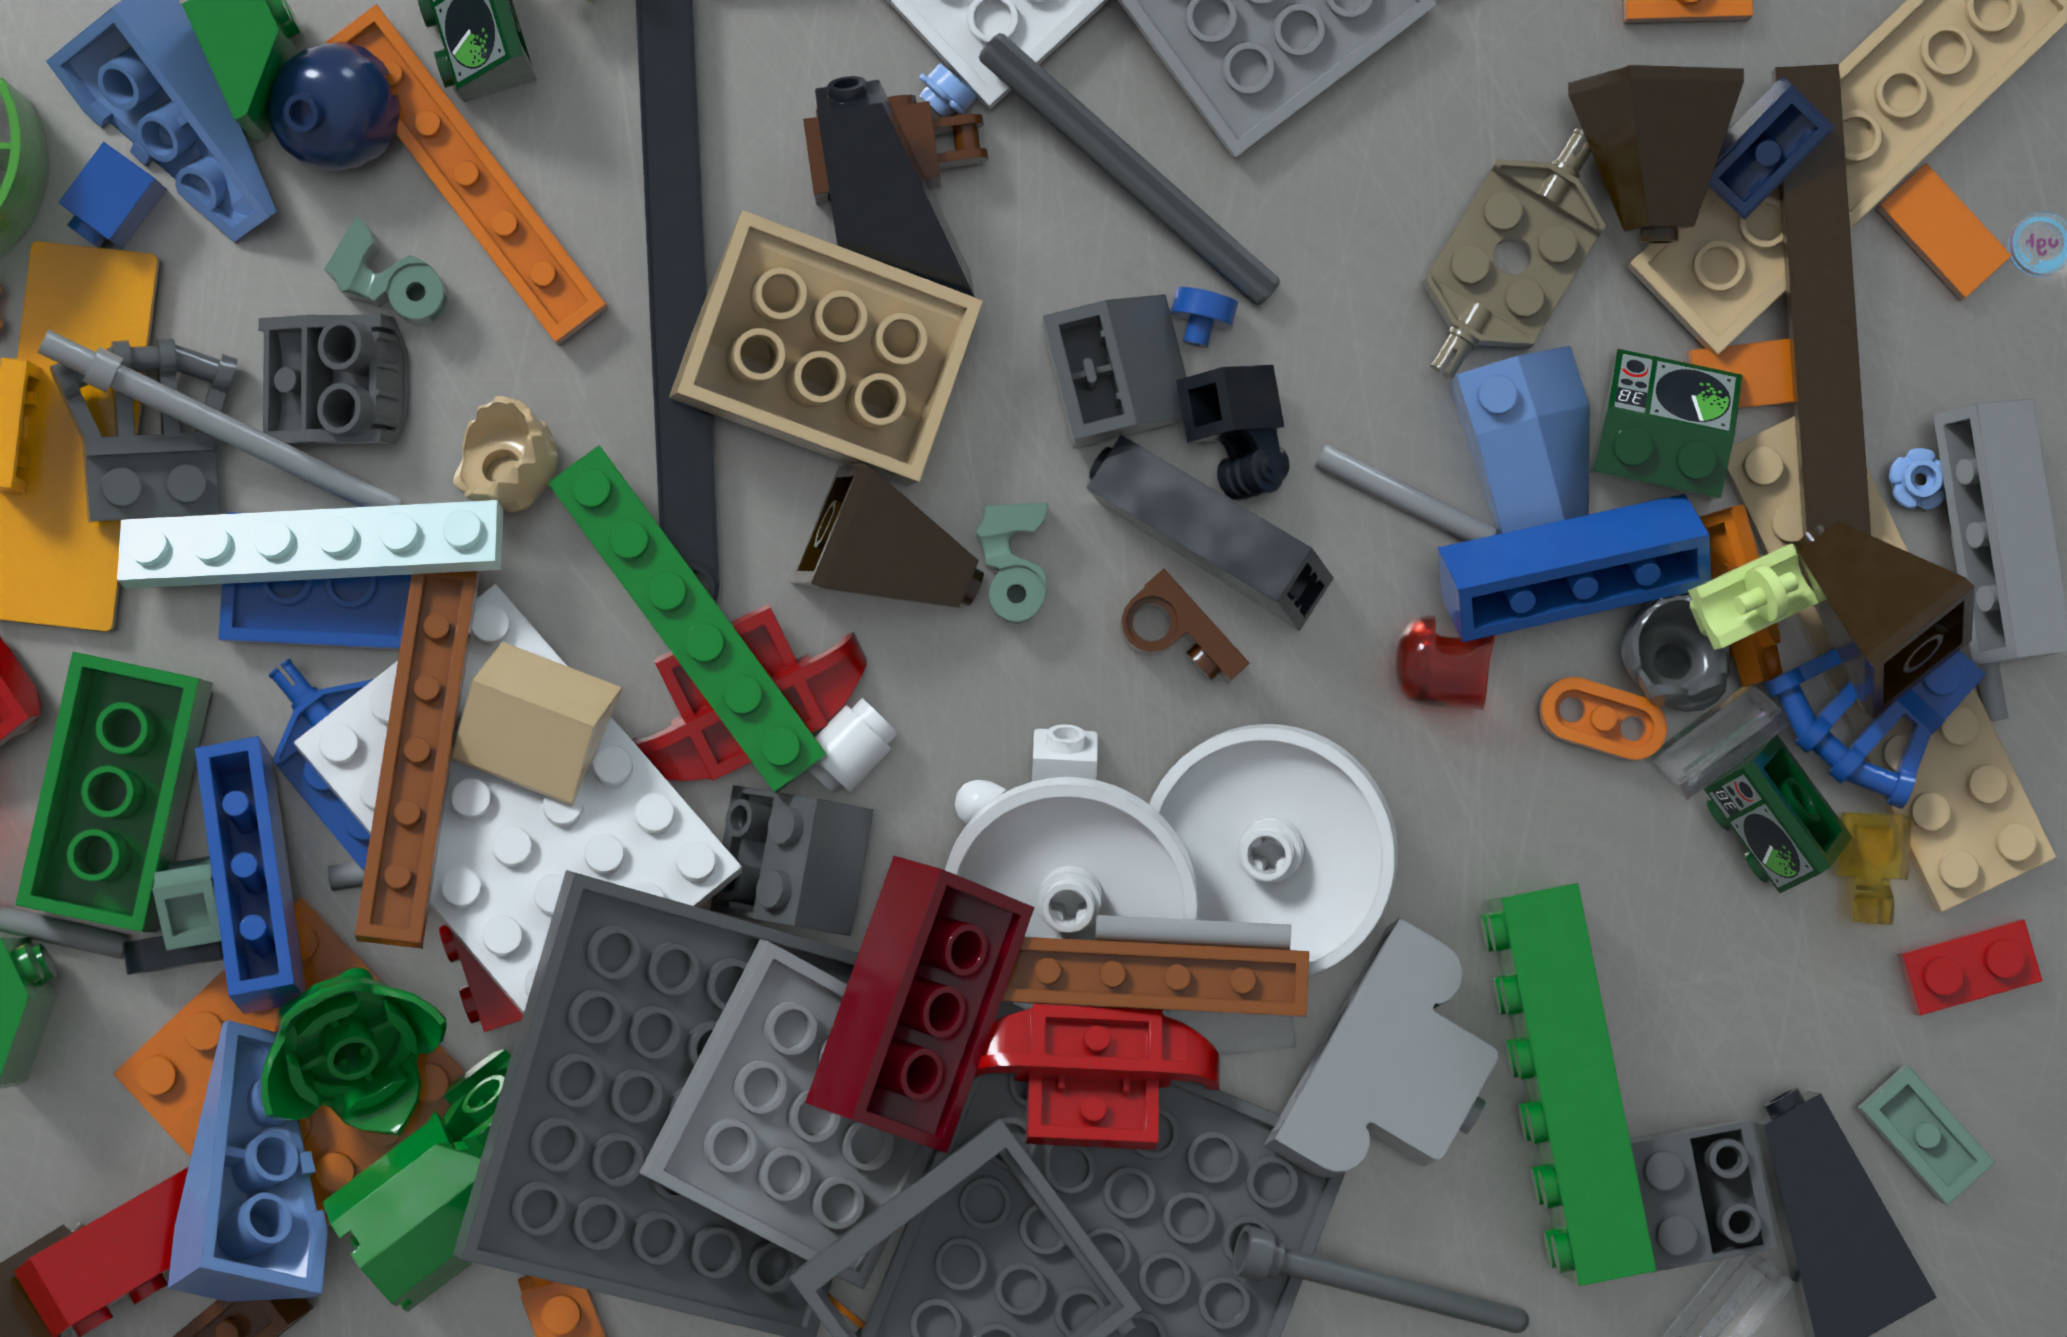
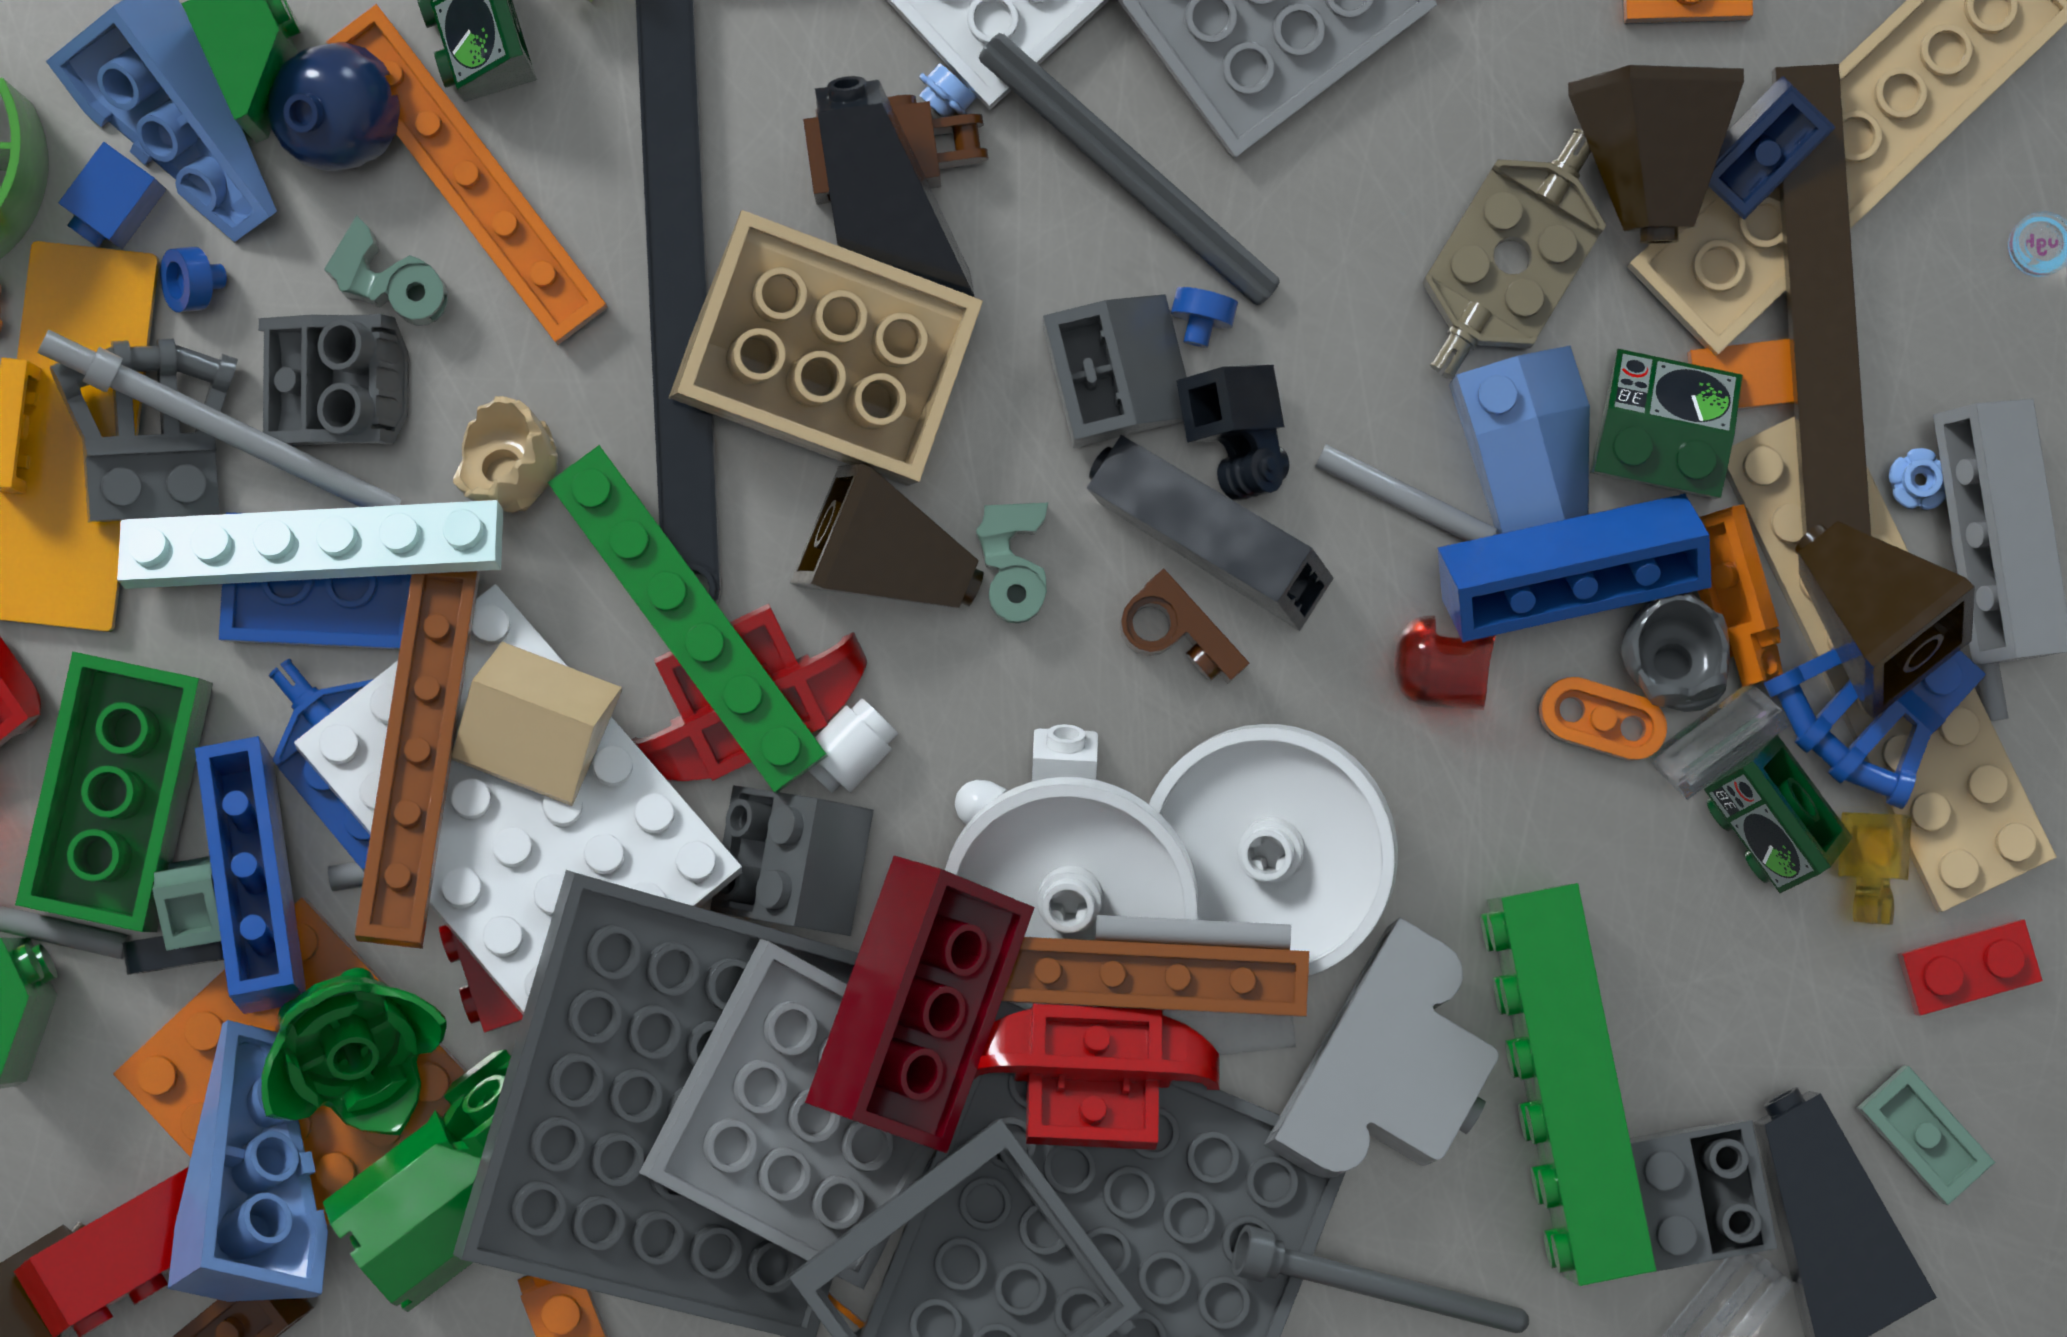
yellowish green hips [1688,543,1819,650] -> none
orange tile [1876,163,2012,301] -> none
none -> blue tile [160,247,227,312]

